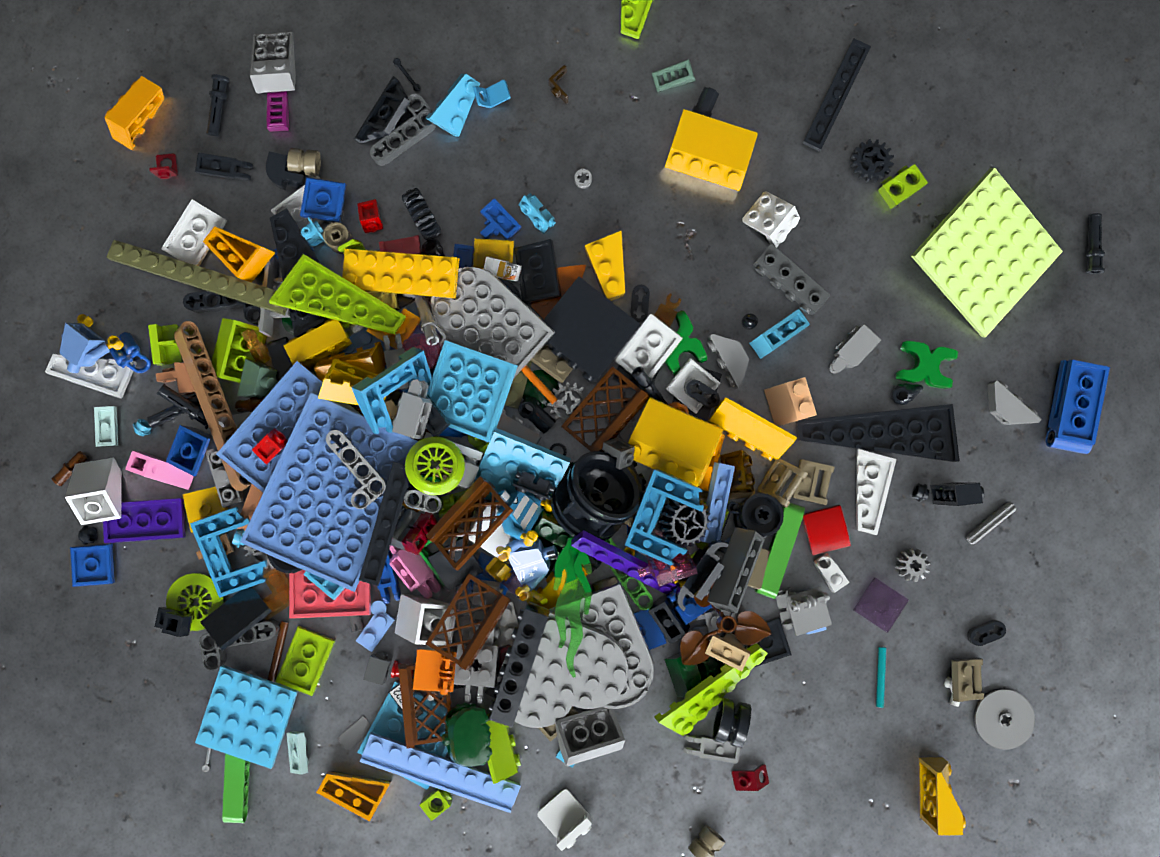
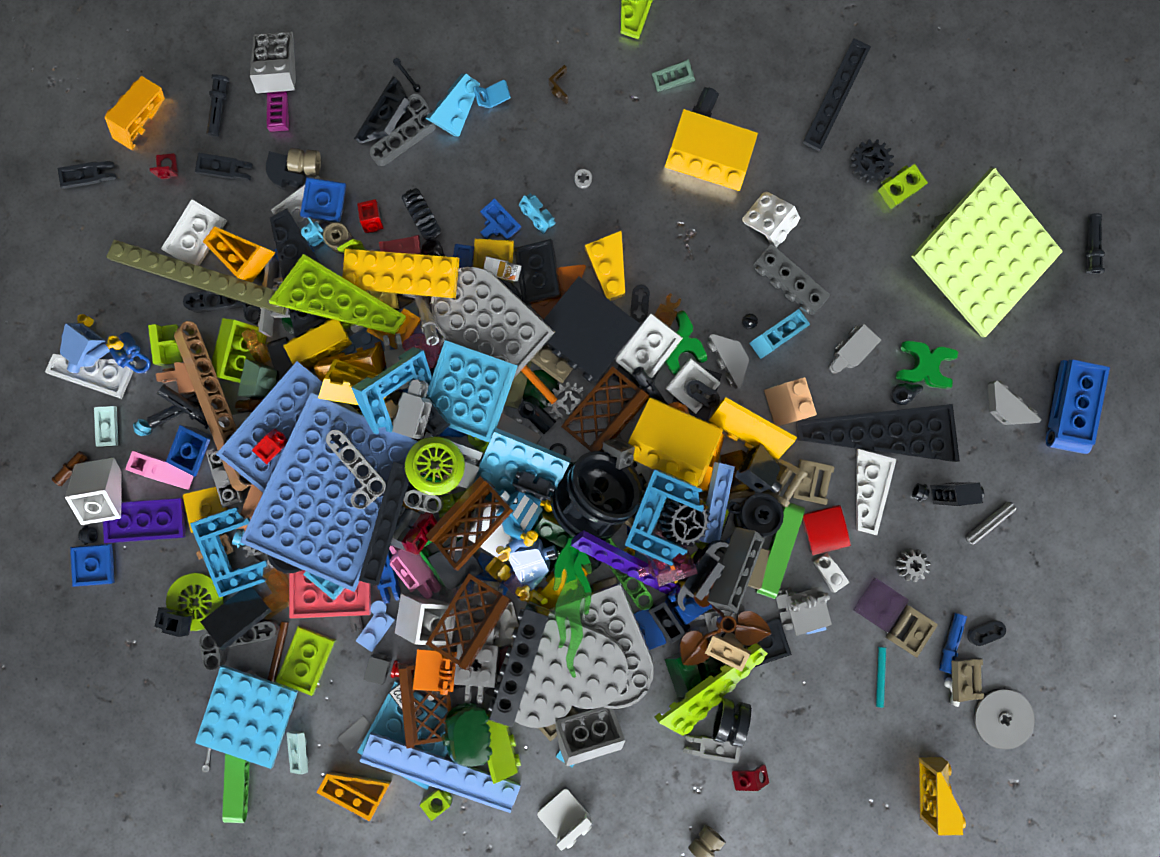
none -> black hinge [57,161,116,189]
none -> black torso [735,444,782,493]
none -> dark tan plate [885,604,938,658]
none -> blue pin [939,613,967,674]

